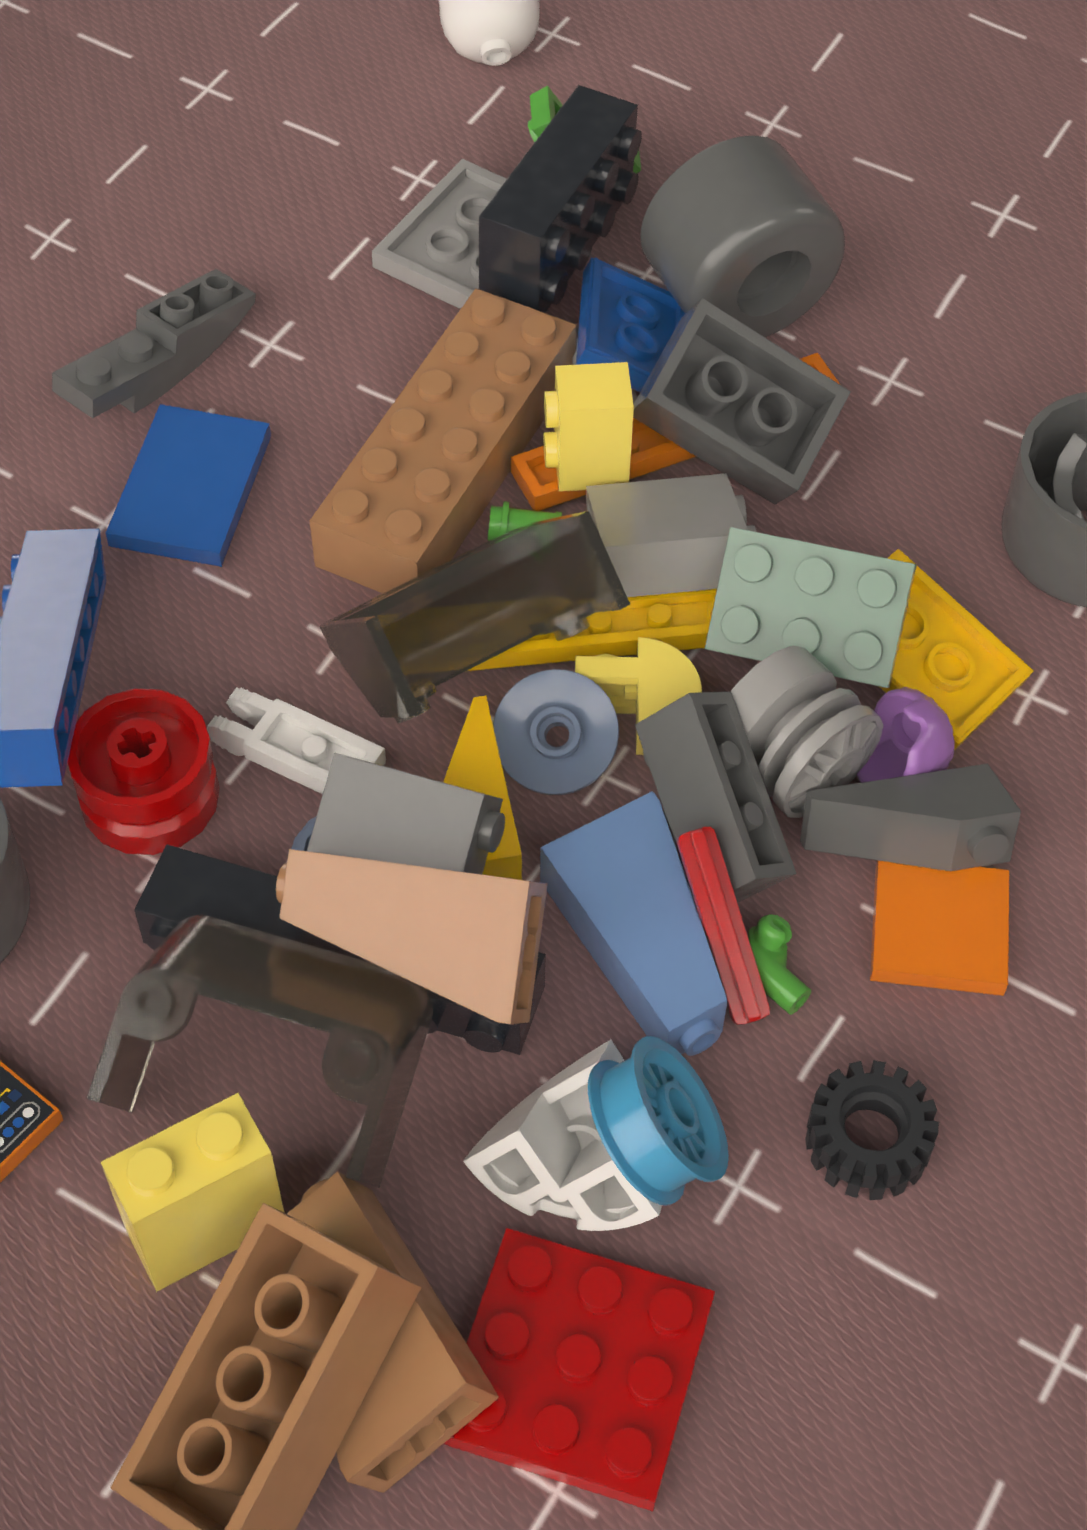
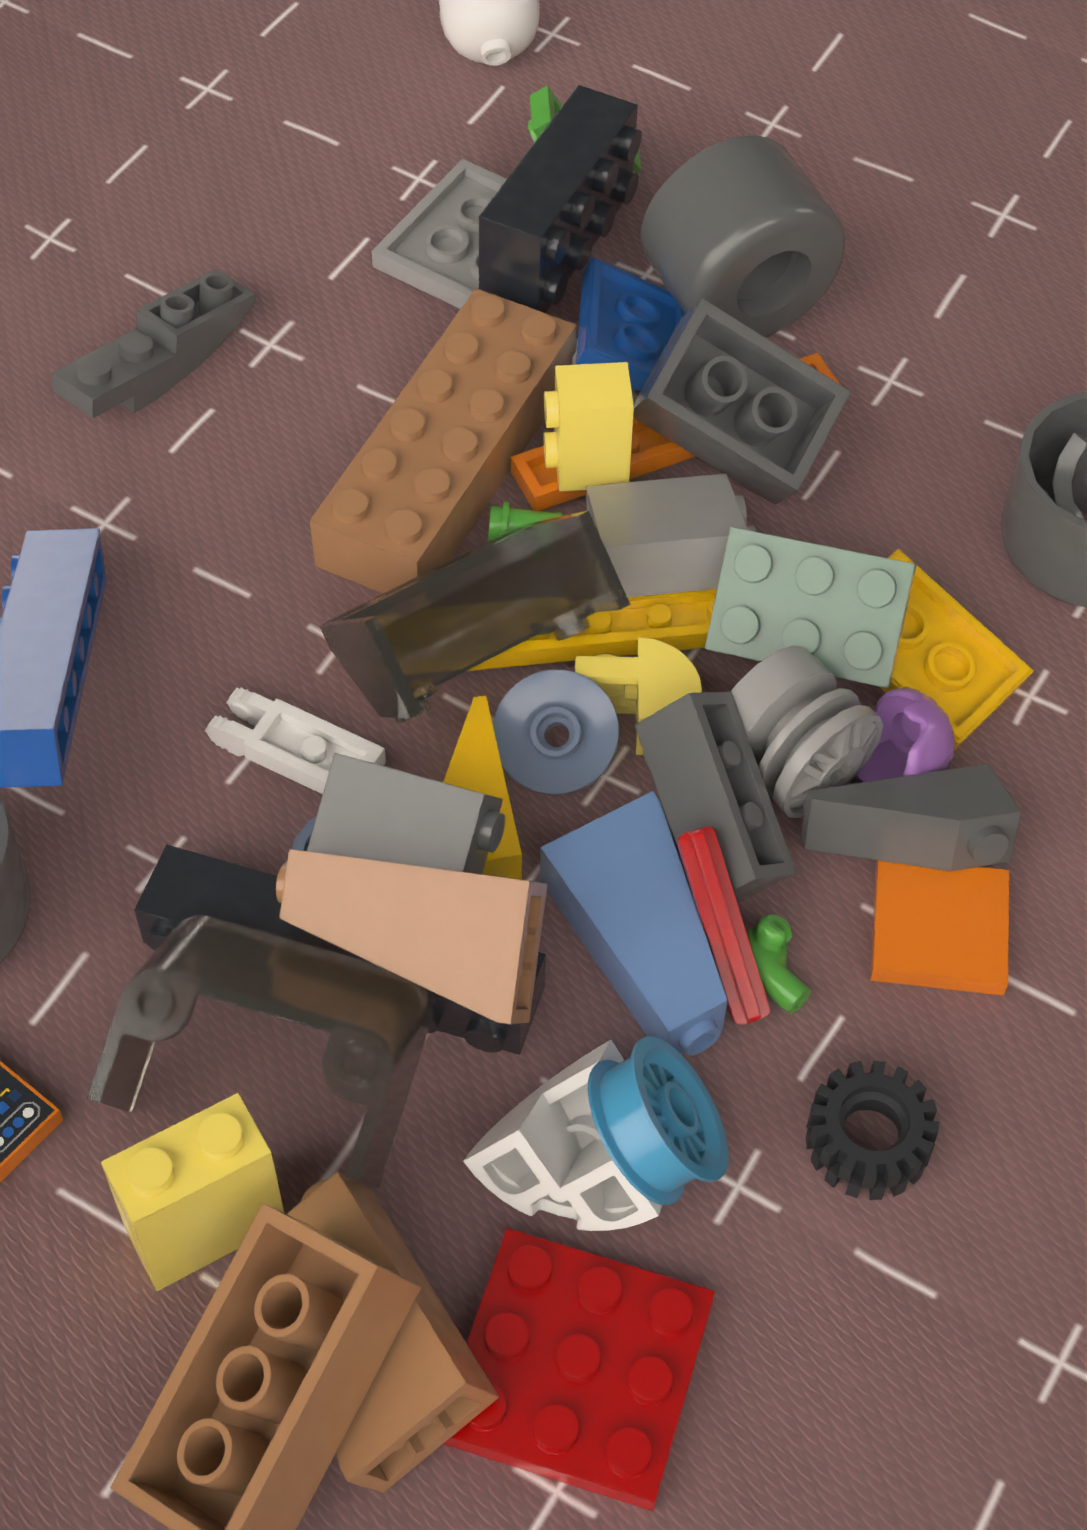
red wheel [67,688,220,855] -> none
blue tile [105,404,271,567] -> none

